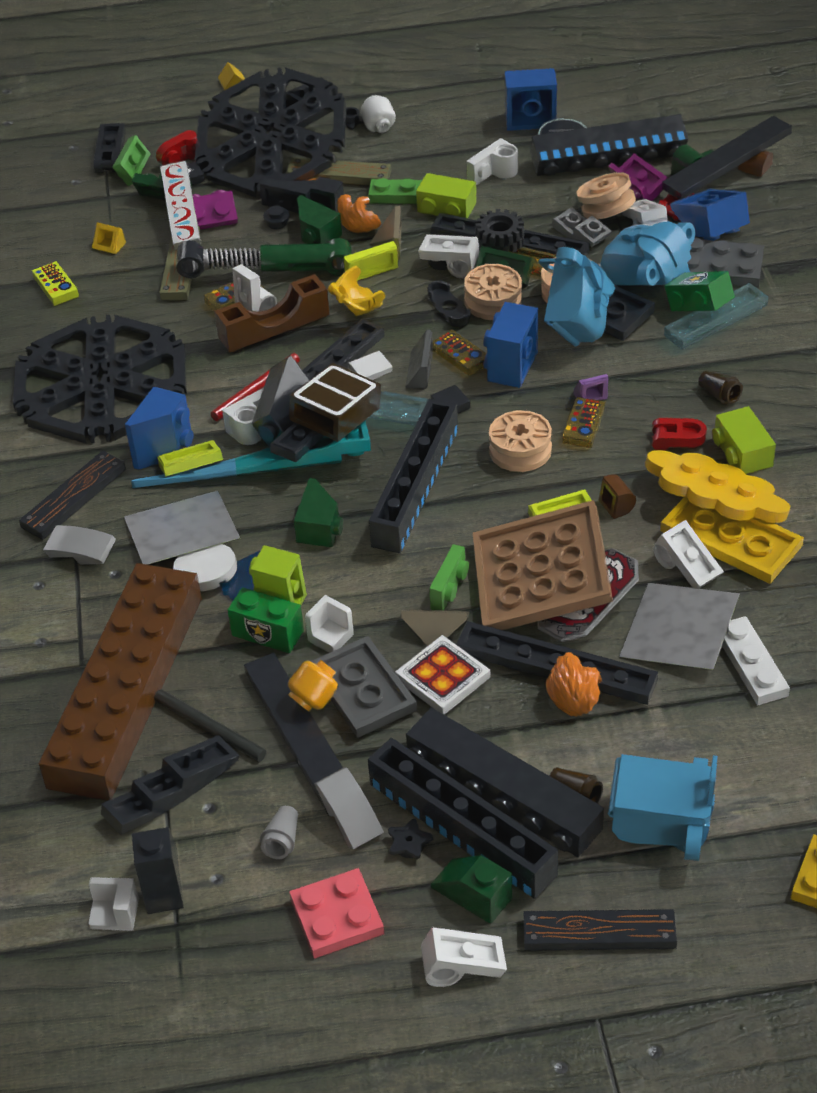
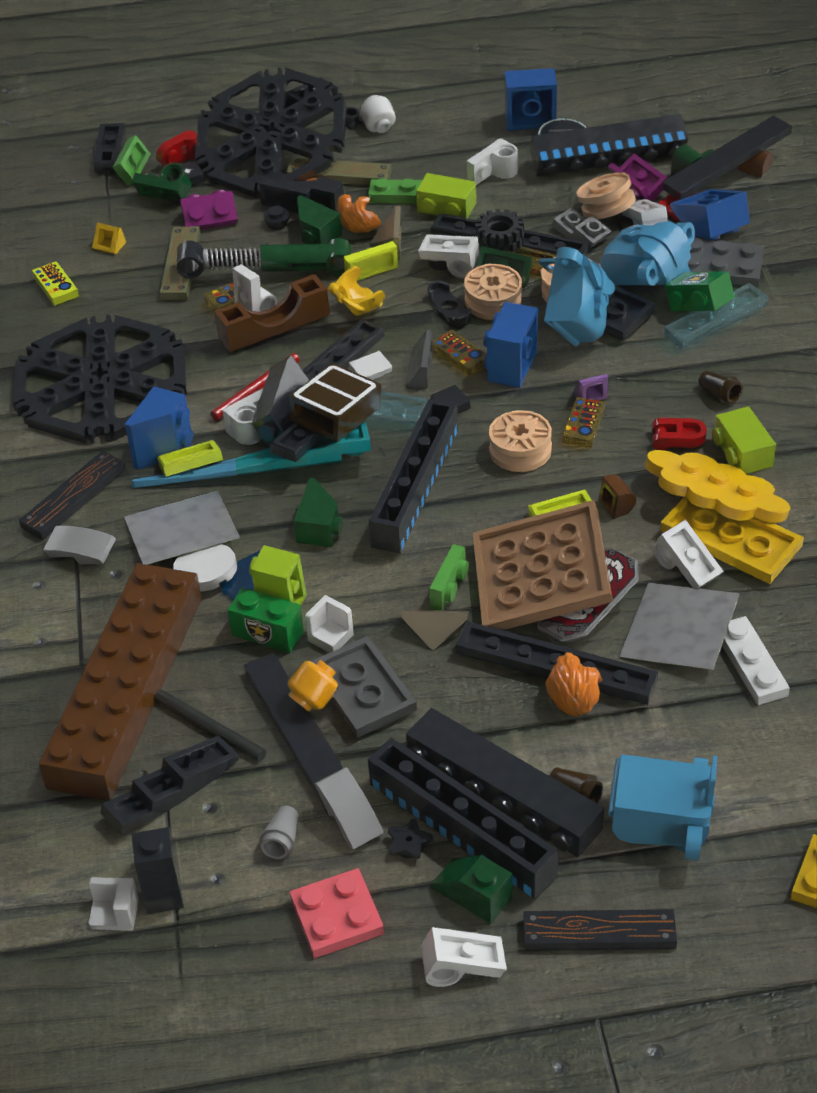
white tile [160,161,201,250] -> none
yellow slope [218,62,245,90] -> none
tile [395,635,490,715] -> none

